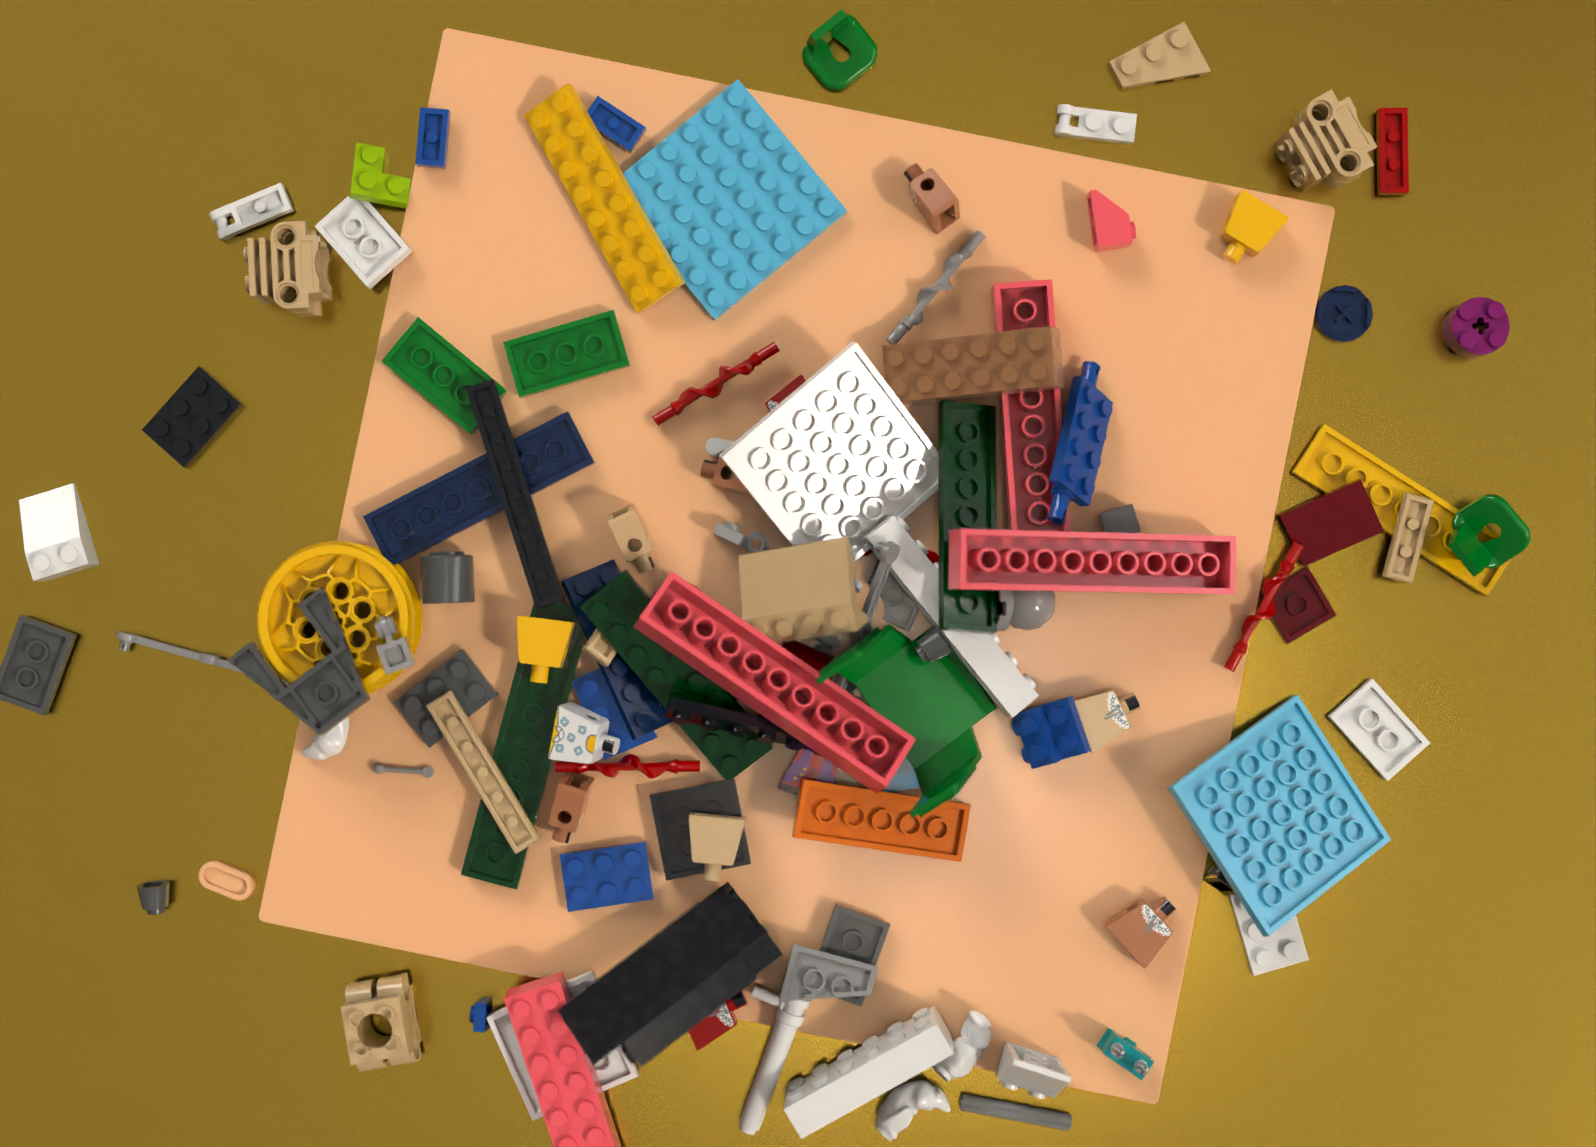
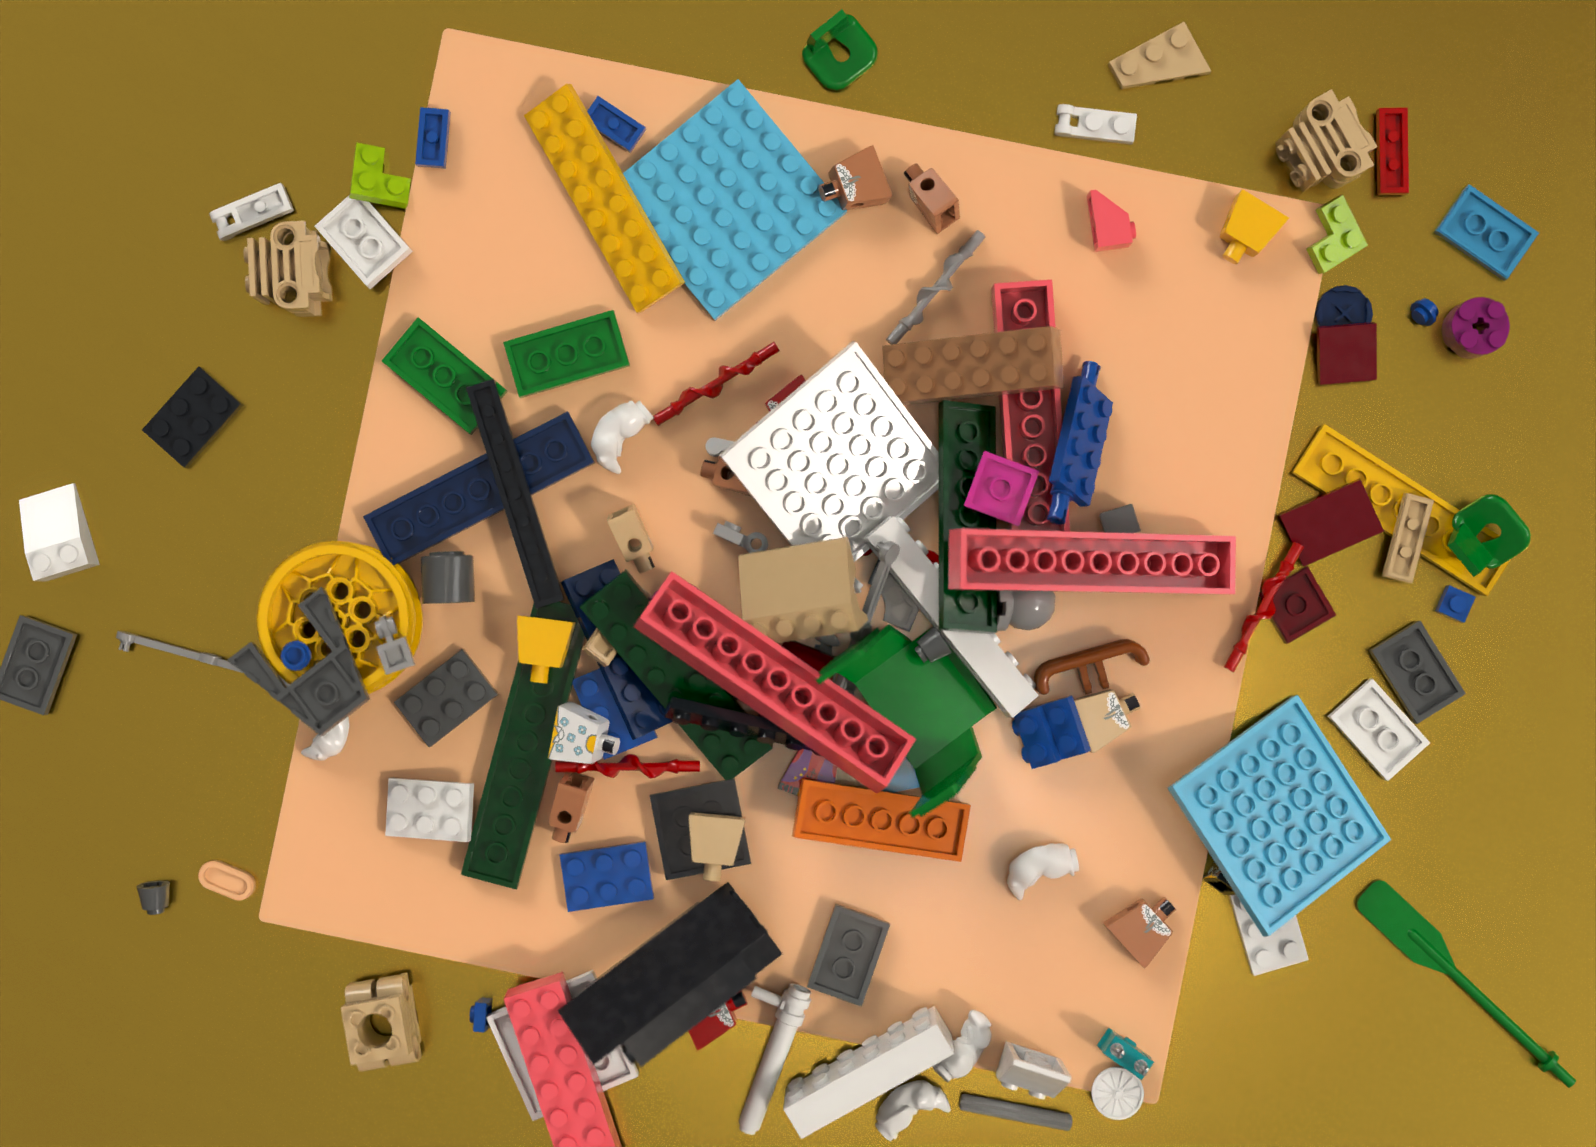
light grey hinge [373,763,434,778] -> none
tan tile [426,690,541,854] -> none
light grey wing [779,944,878,1001] -> none
none -> blue plate [281,641,311,671]
none -> white plate [385,778,474,842]
none -> white animal [591,400,654,474]
none -> nougat torso [819,145,892,210]
none -> dark pink plate [964,451,1039,526]
none -> white animal [1007,843,1079,900]
none -> dark orange piece [1034,639,1150,695]
none -> white wheel [1091,1067,1144,1120]
none -> lime plate [1306,195,1368,274]
none -> dark red tile [1317,322,1377,385]
none -> green piece [1356,880,1576,1088]
none -> dark grey plate [1369,620,1466,724]
none -> blue plate [1411,298,1439,326]
none -> dark azure tile [1434,184,1539,281]
none -> blue plate [1435,585,1476,623]

